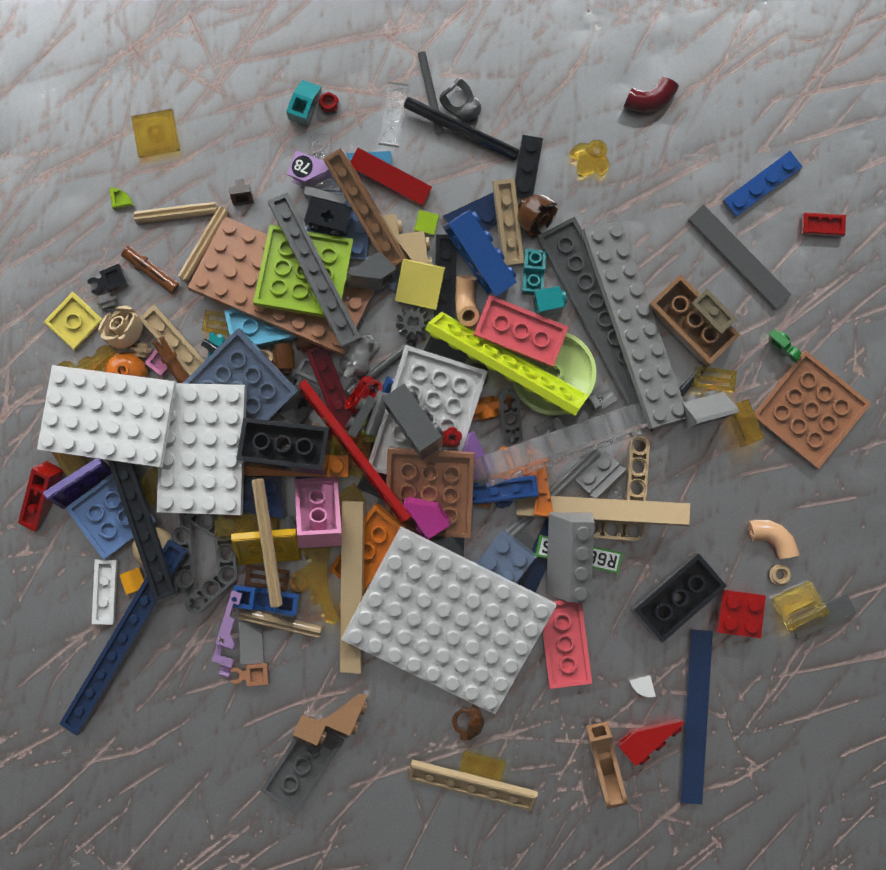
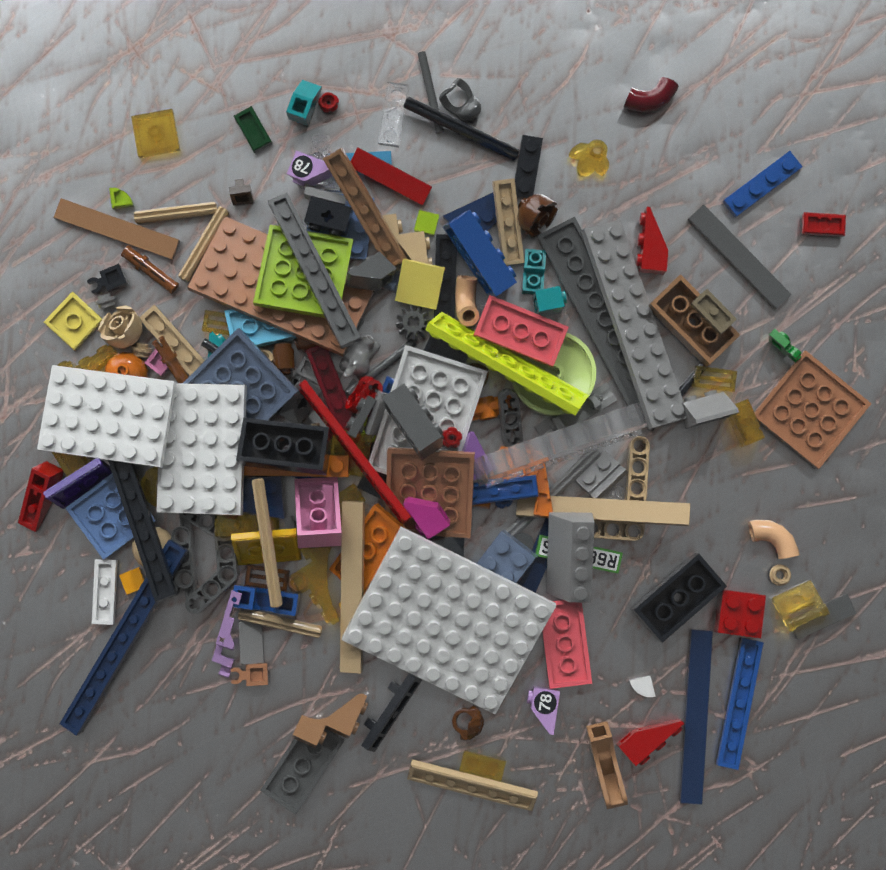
none -> medium nougat tile [53,198,180,260]
none -> dark green tile [234,106,272,153]
none -> black hinge [361,673,422,752]
none -> lavender slope [527,686,560,735]
none -> red slope [636,206,669,275]
none -> blue plate [716,637,764,770]

